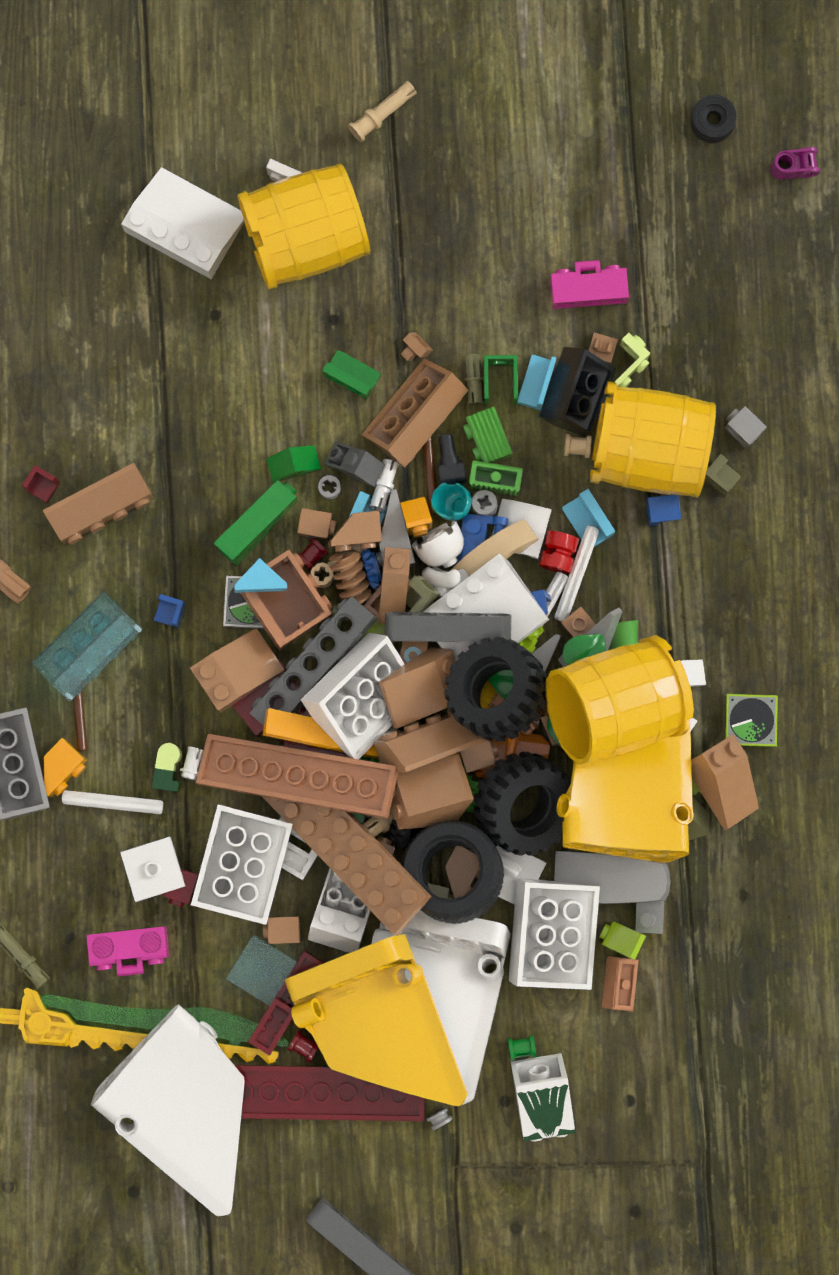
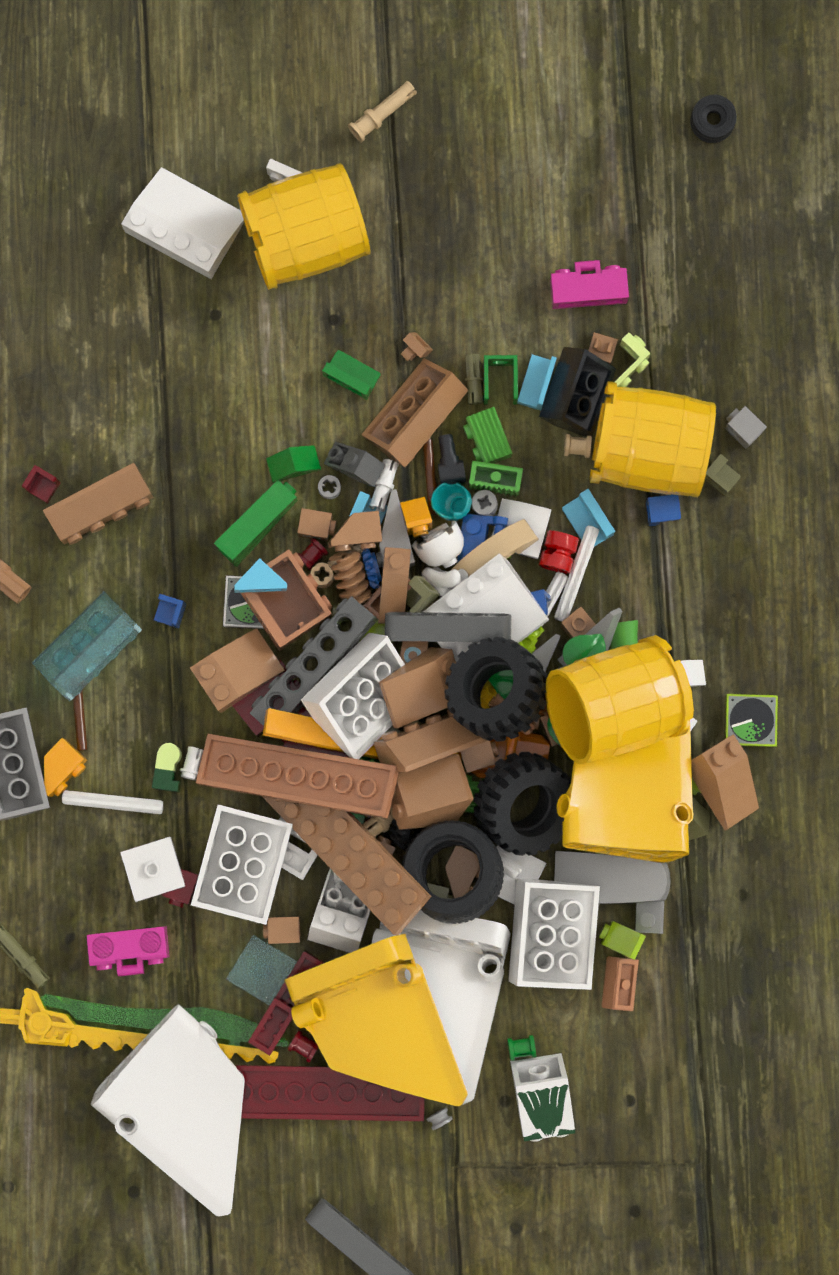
magenta piece [770,147,821,180] -> none

